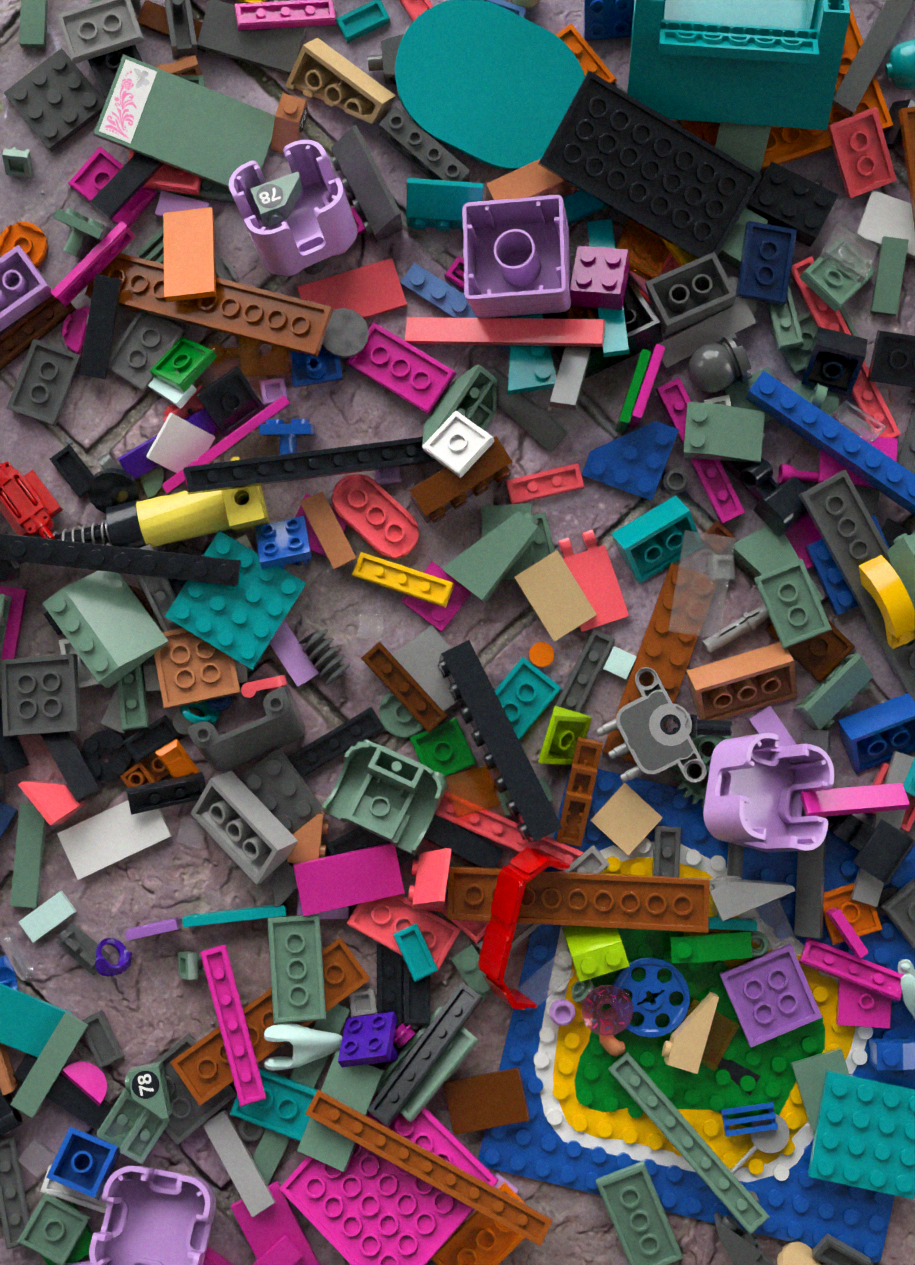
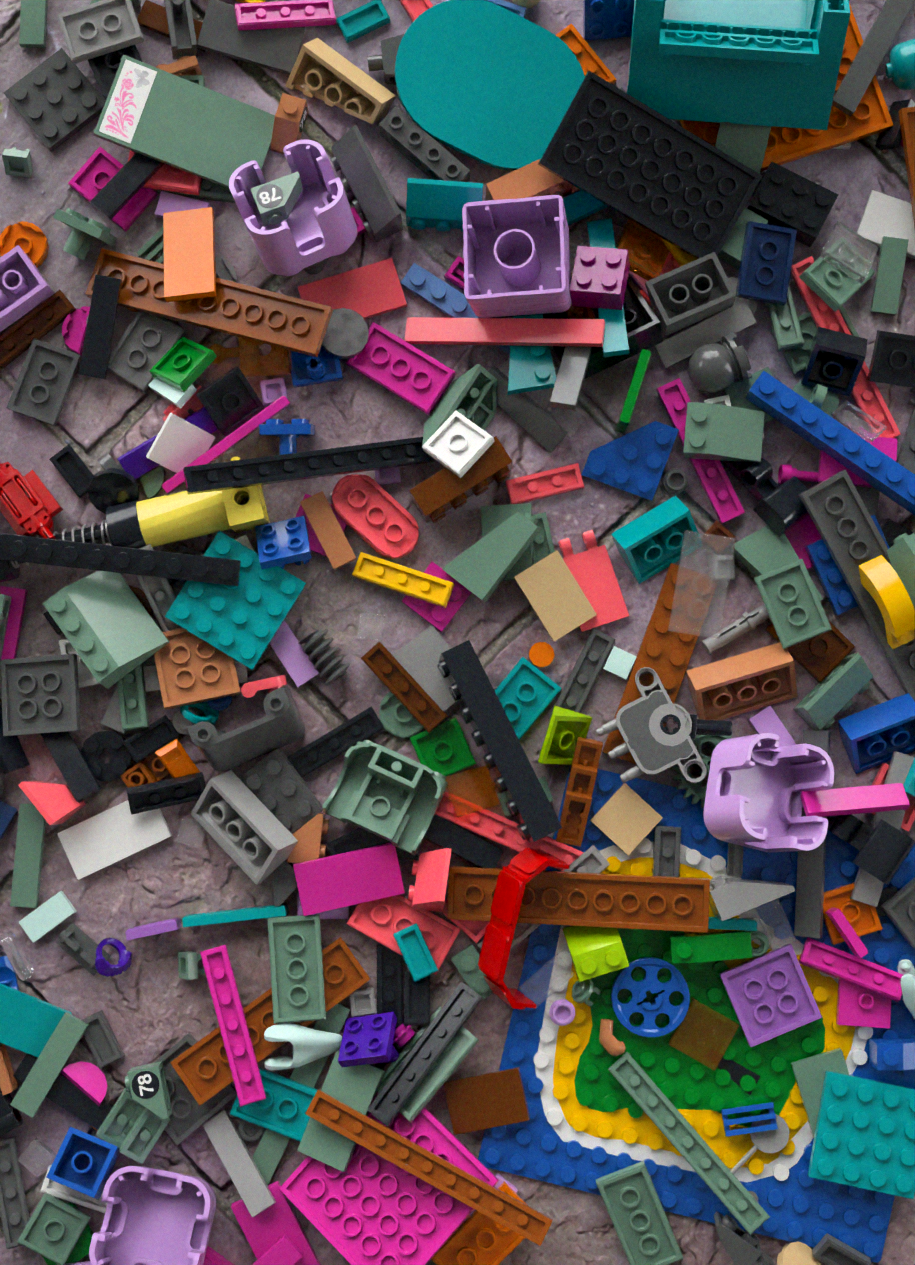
dark pink tile [51,221,135,307] -> none
clear pink dish [582,985,633,1036] -> none
dark pink tile [628,344,665,428] -> none
tan slope [662,992,719,1074] -> none
coral plate [827,107,897,199] -> none

